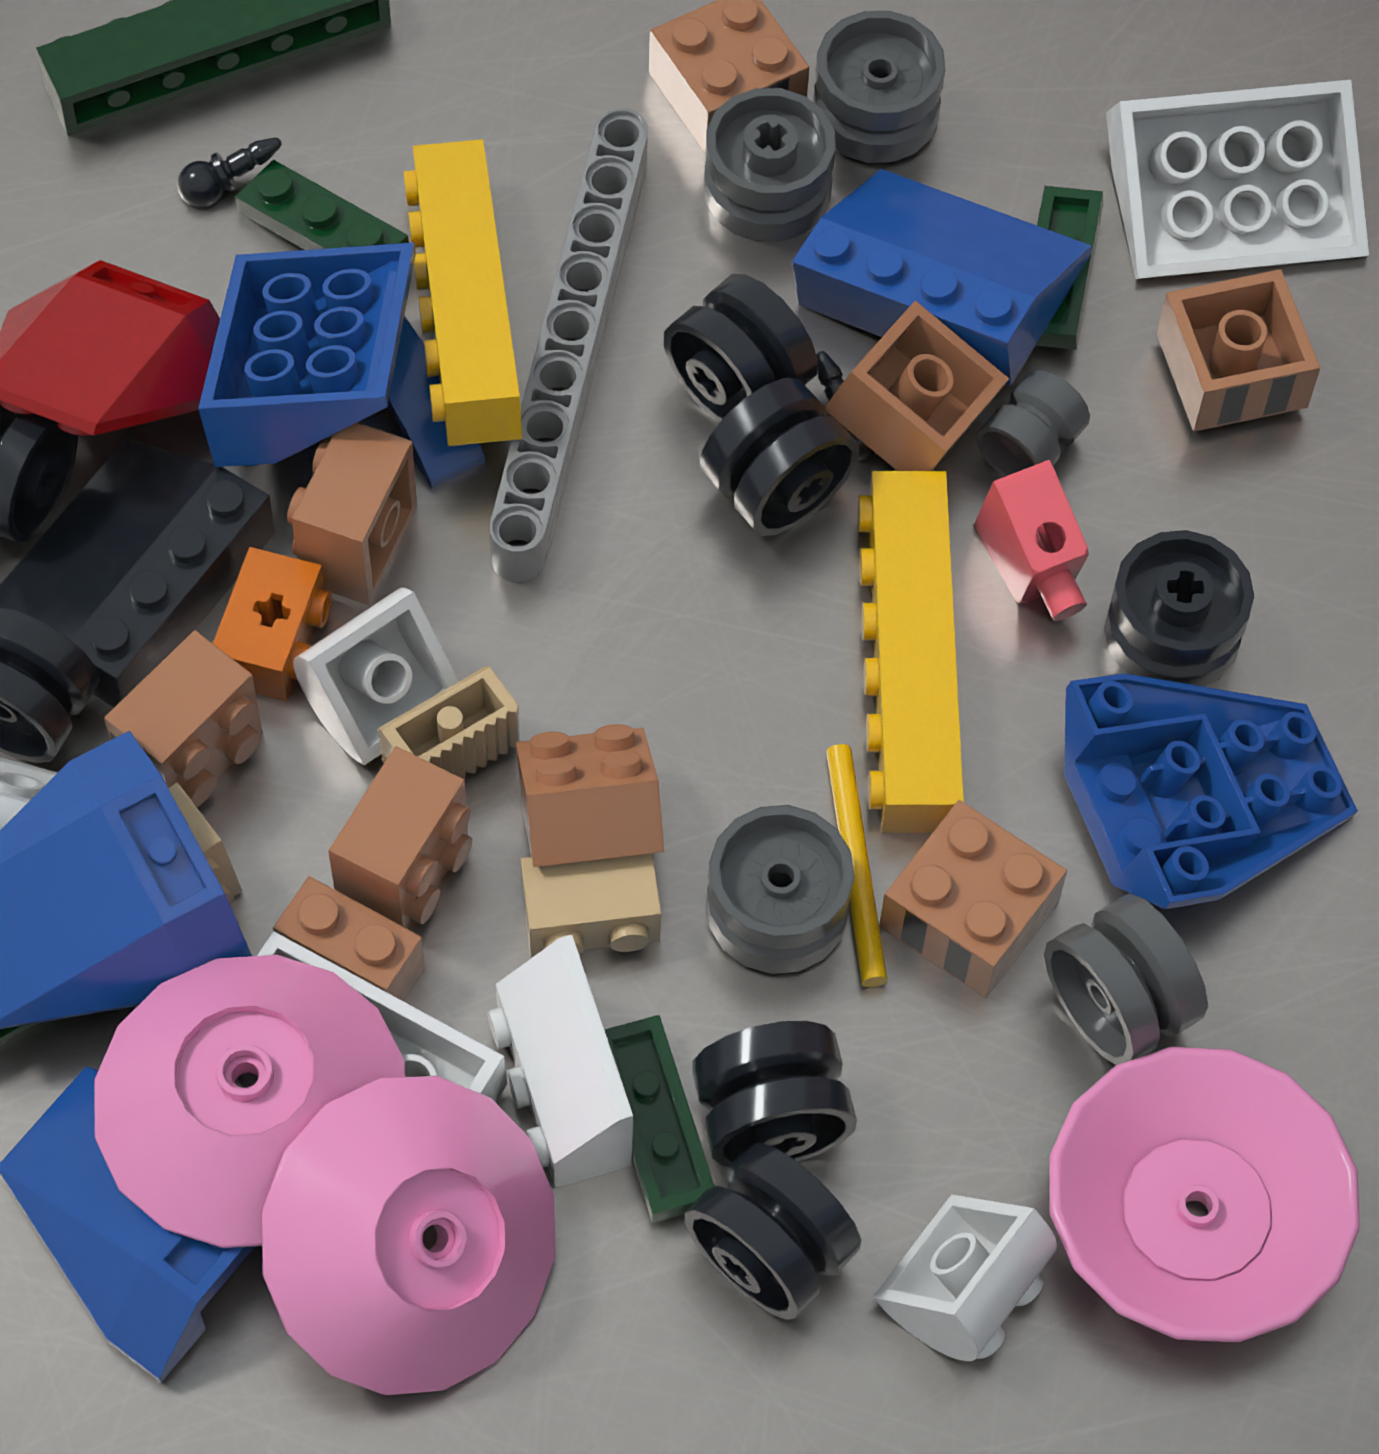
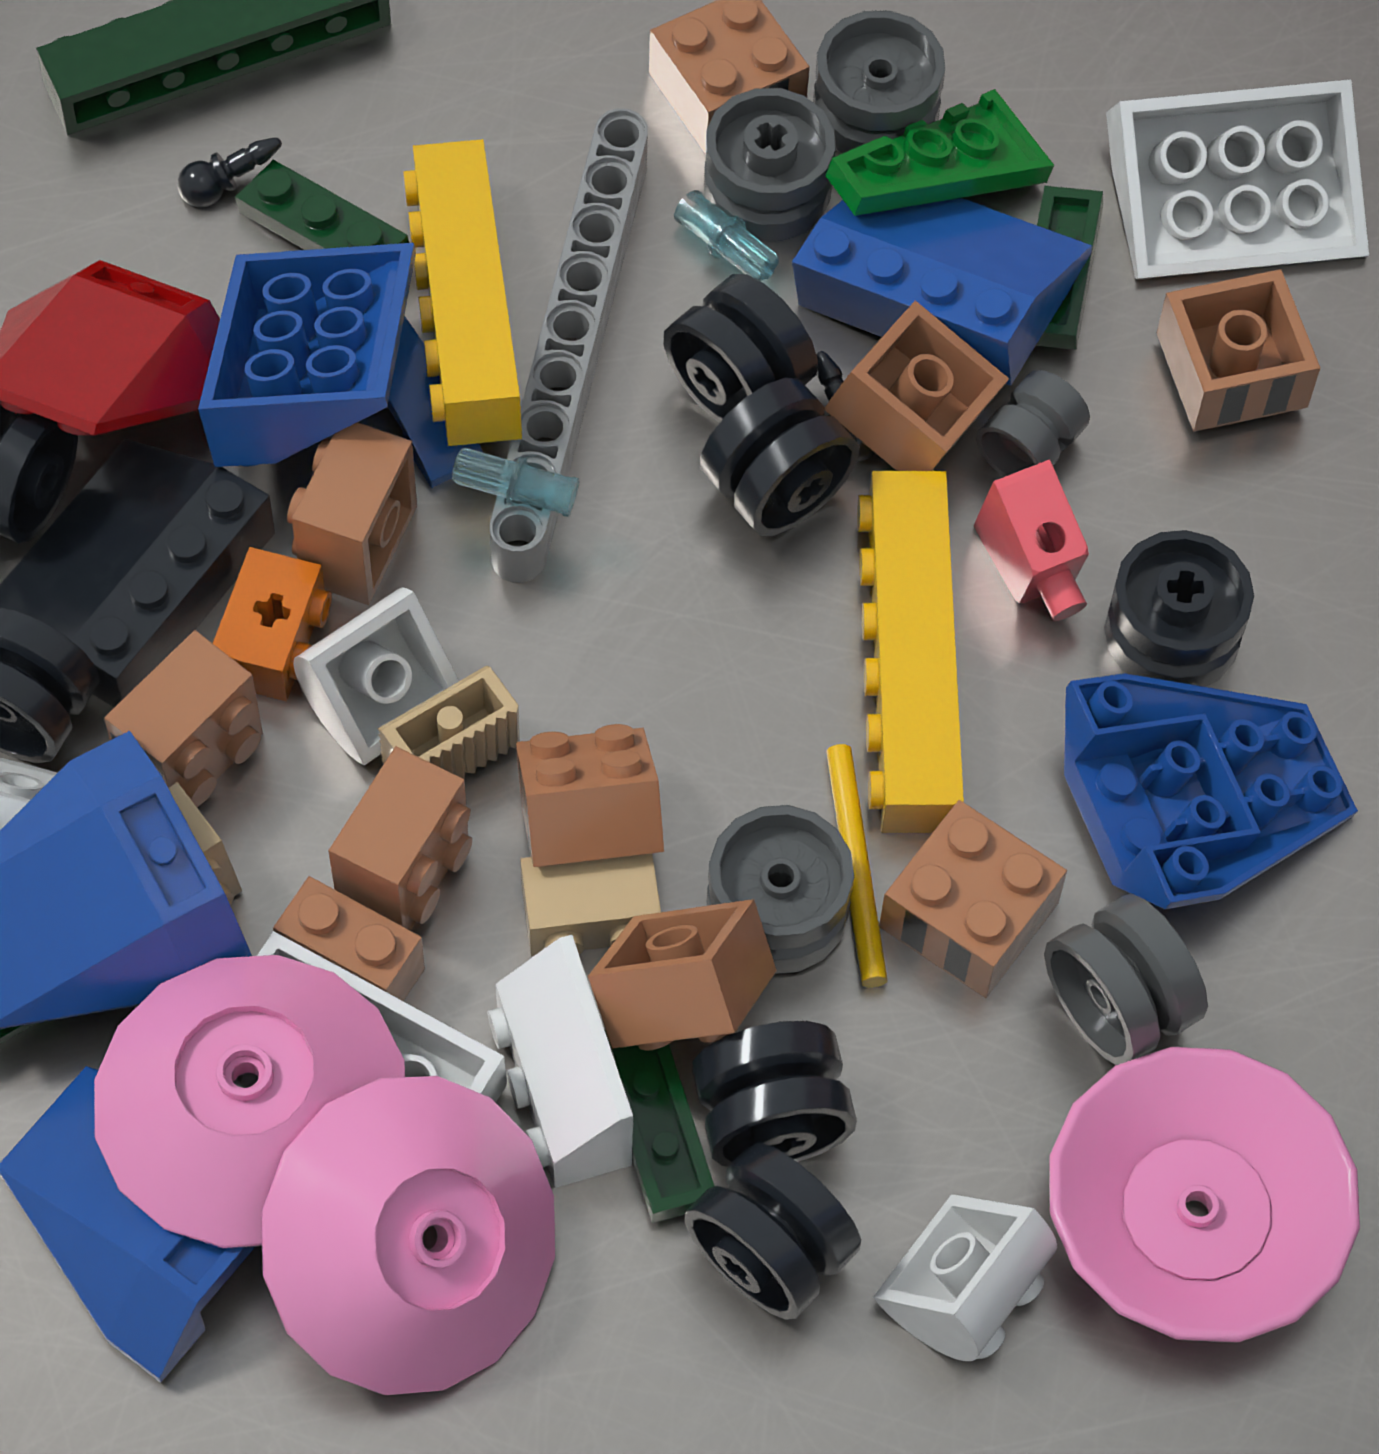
none -> clear light blue axle [452,448,579,517]
none -> nougat brick [588,899,777,1050]
none -> clear light blue axle [674,190,779,281]
none -> green wing [826,89,1054,216]

